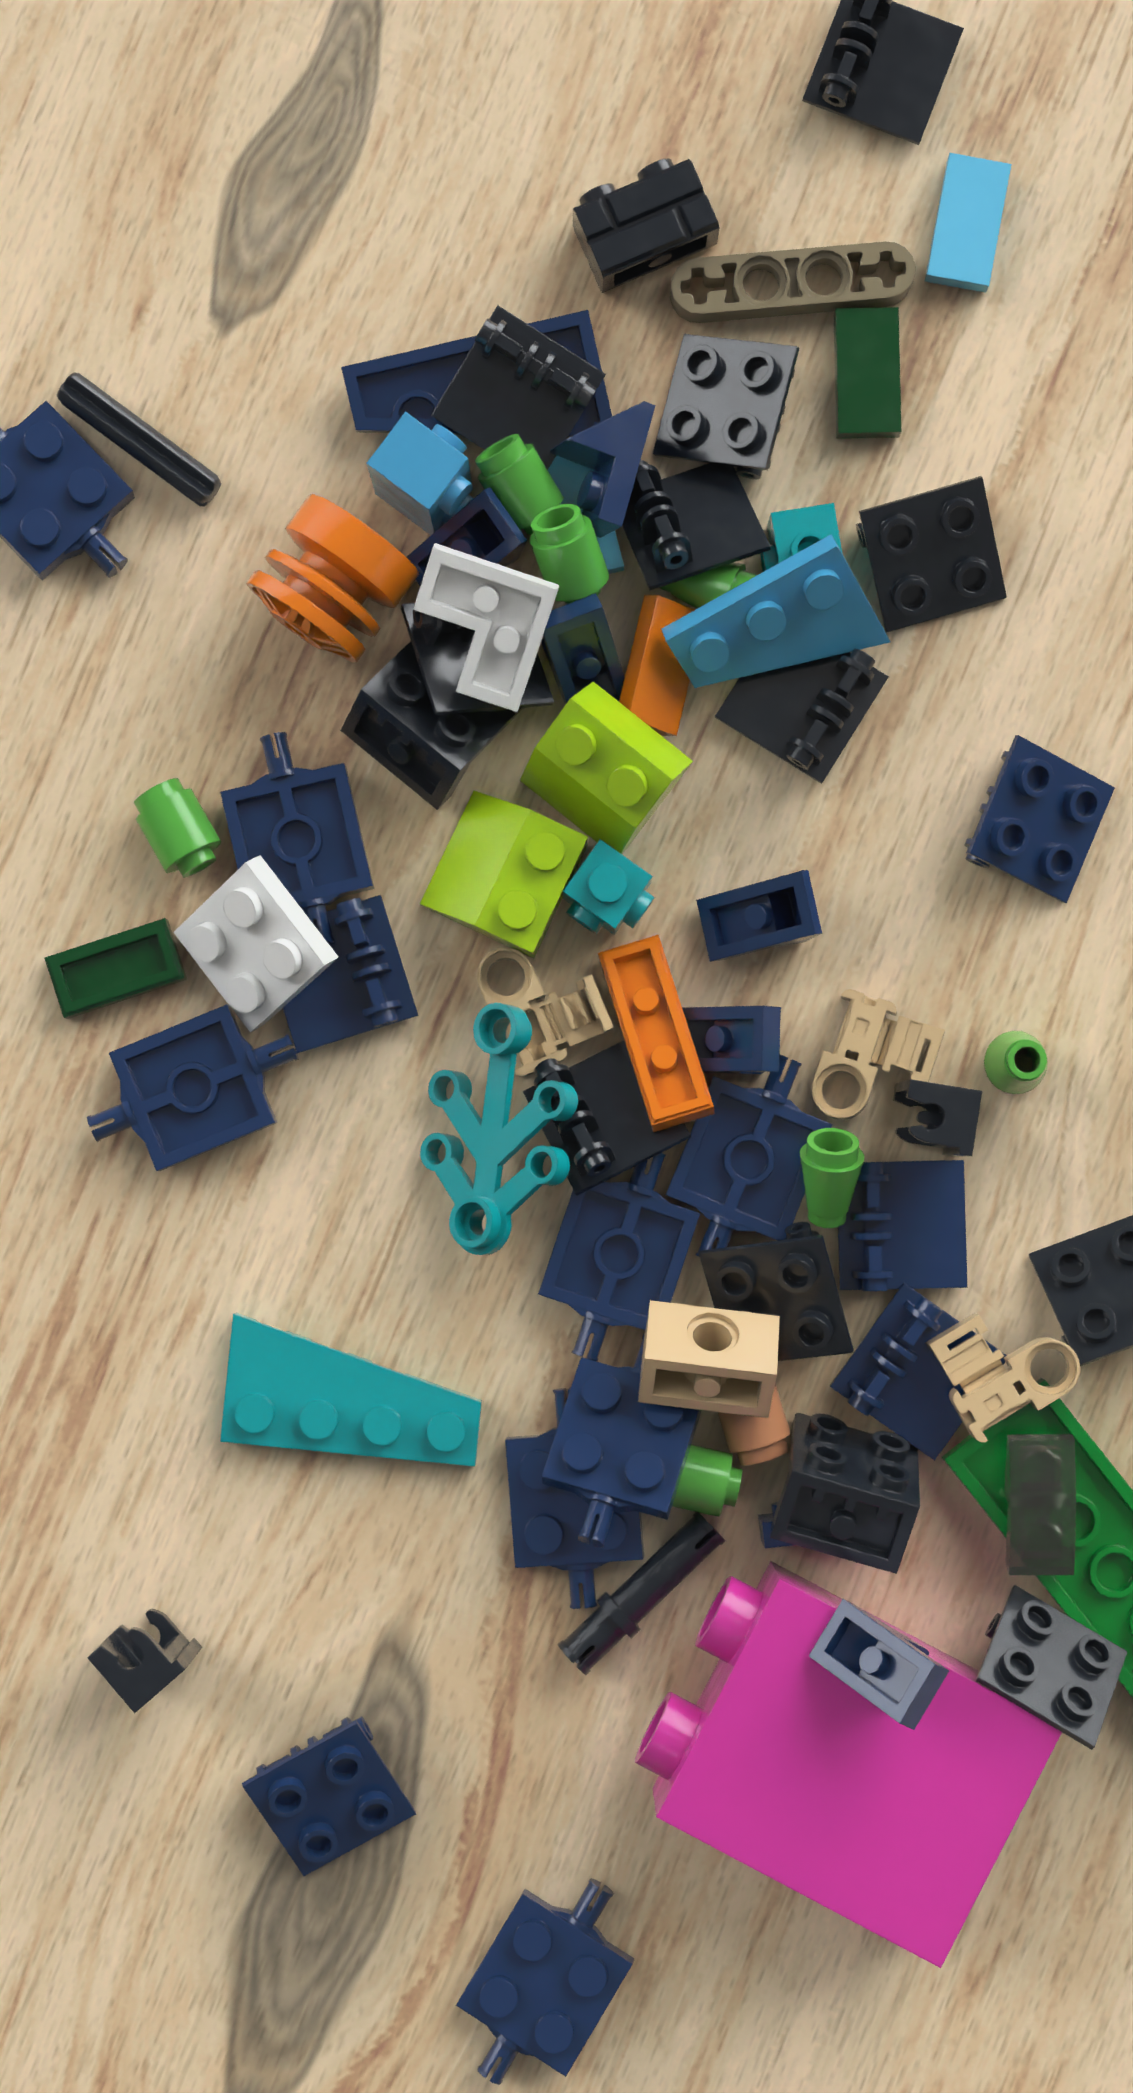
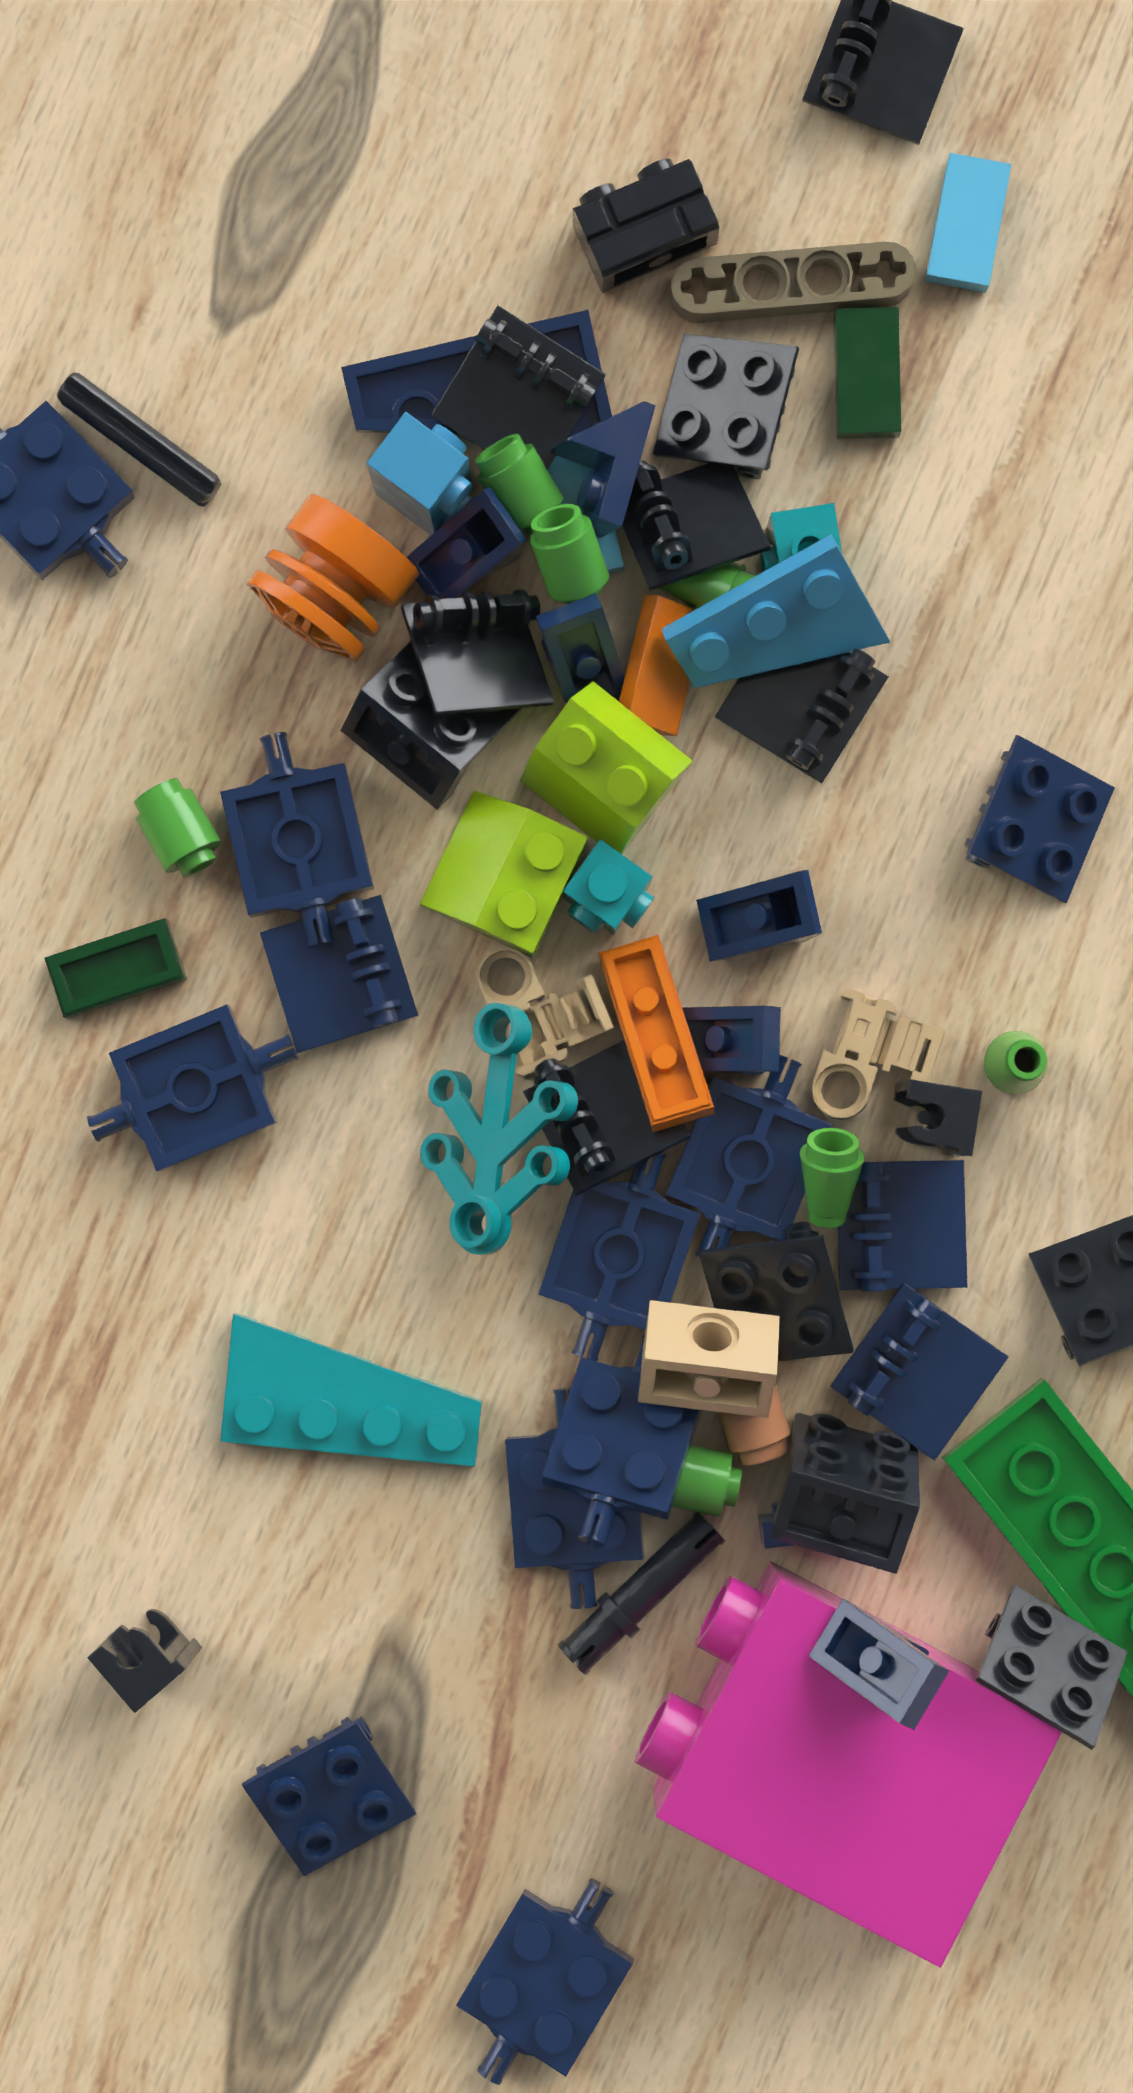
white plate [173,855,339,1033] -> none
white plate [413,543,559,712] -> none
black hinge [856,476,1007,633] -> none
tan piece [925,1313,1080,1442] -> none
clear smoke slope [1004,1434,1076,1575] -> none

